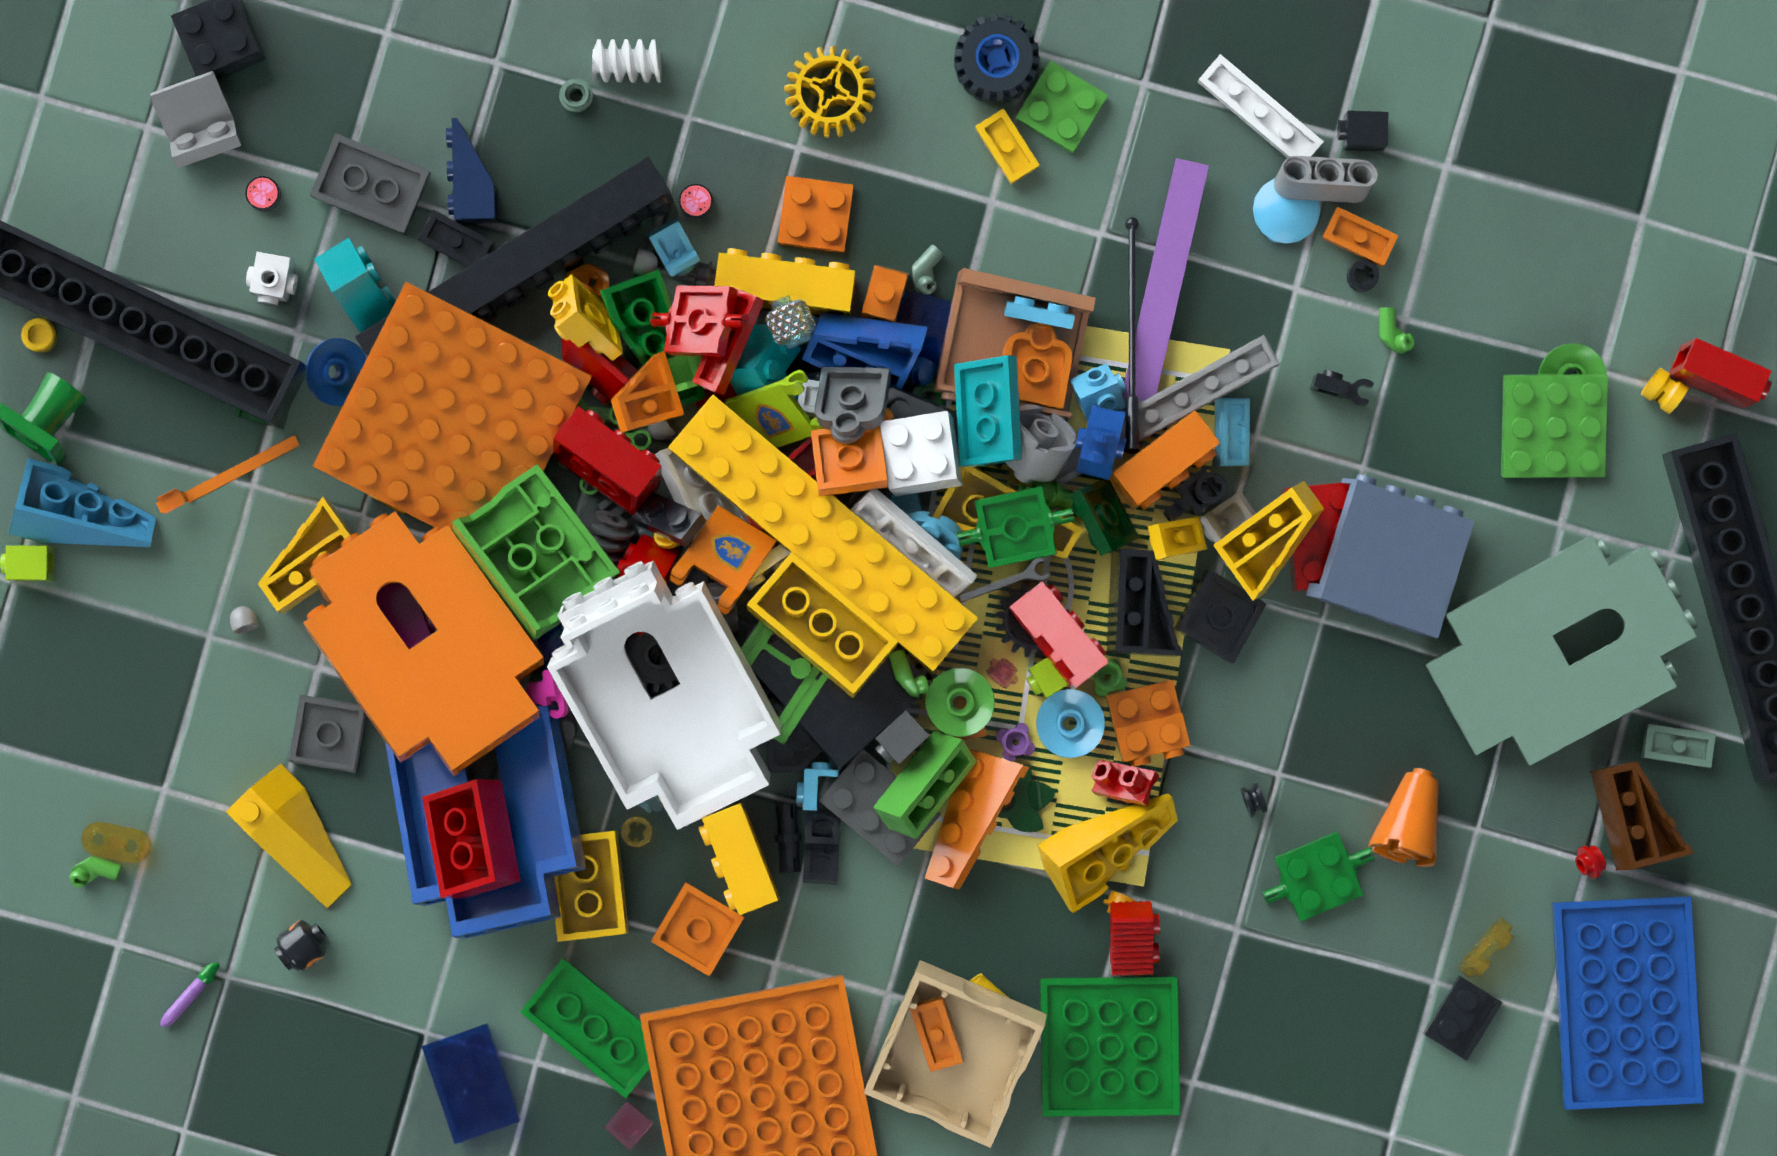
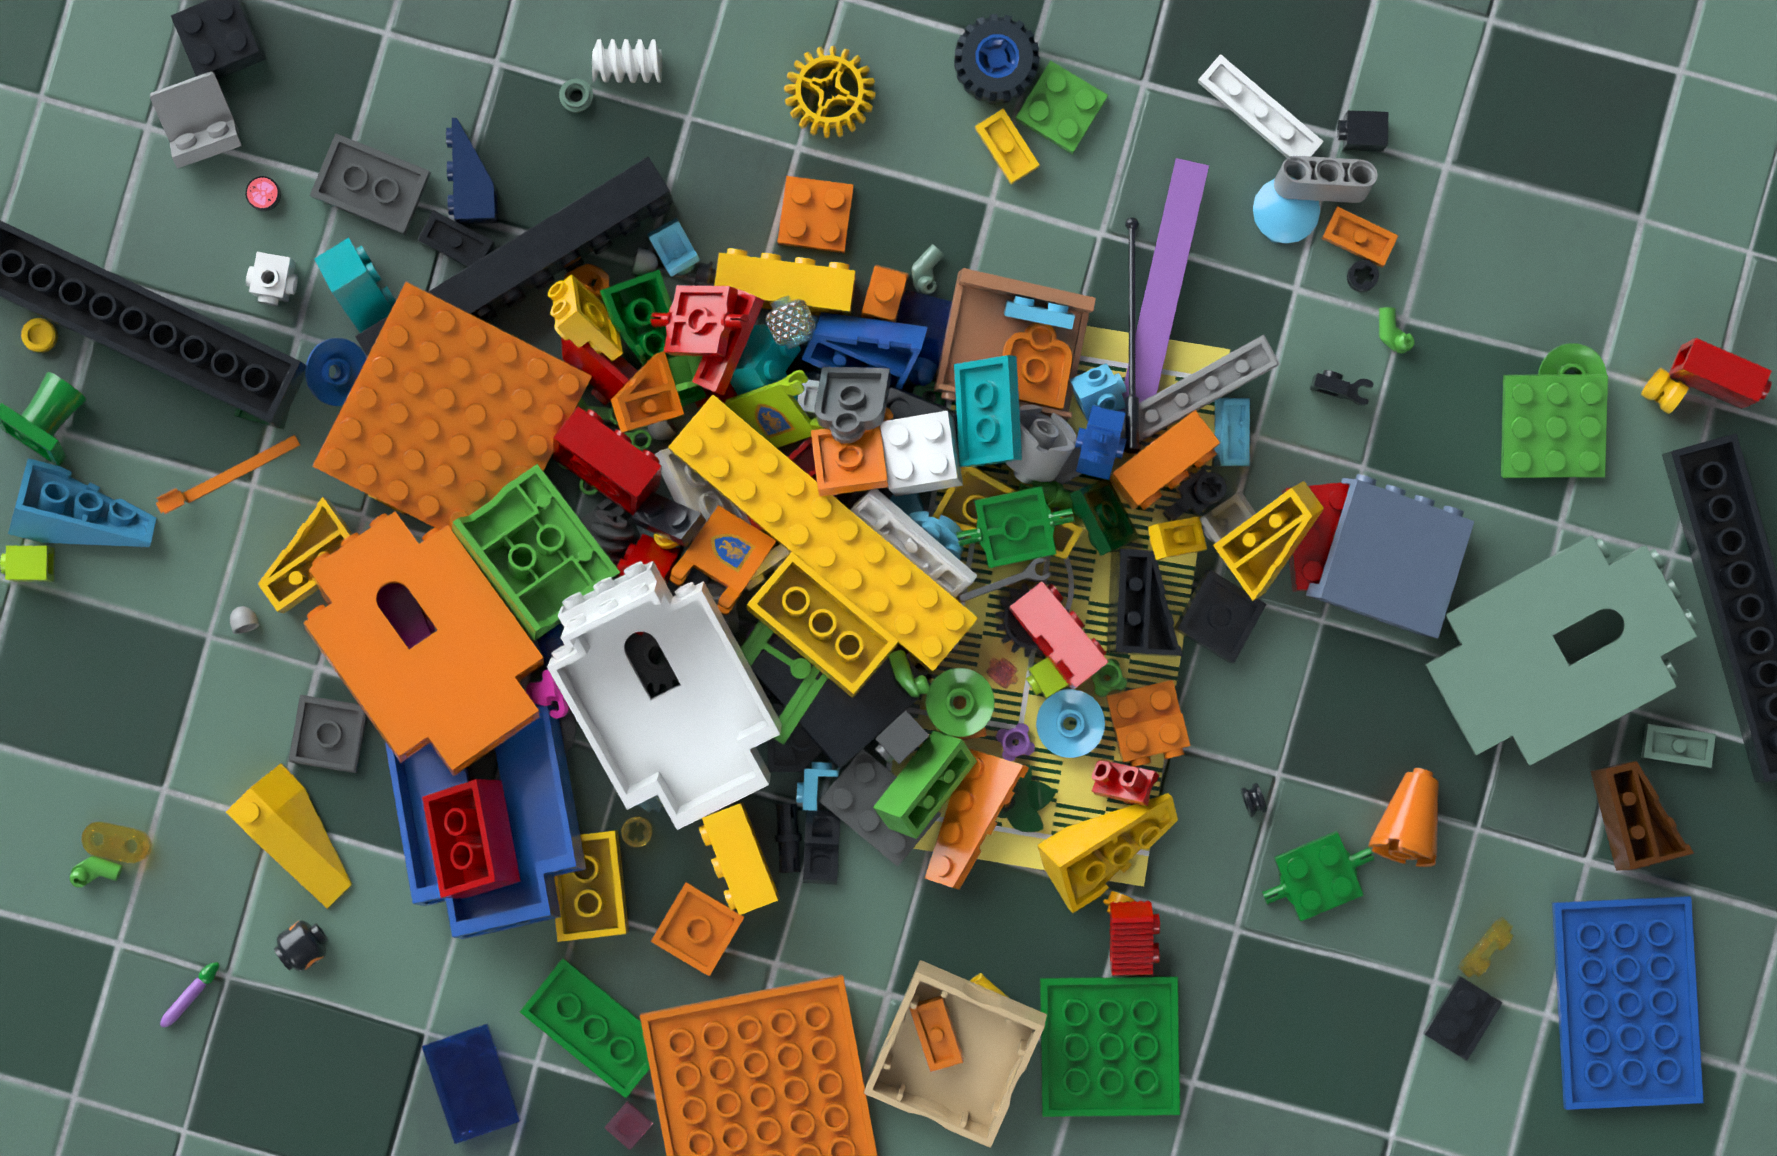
tile [679,184,713,219] -> none
red plate [1575,845,1606,879] -> none

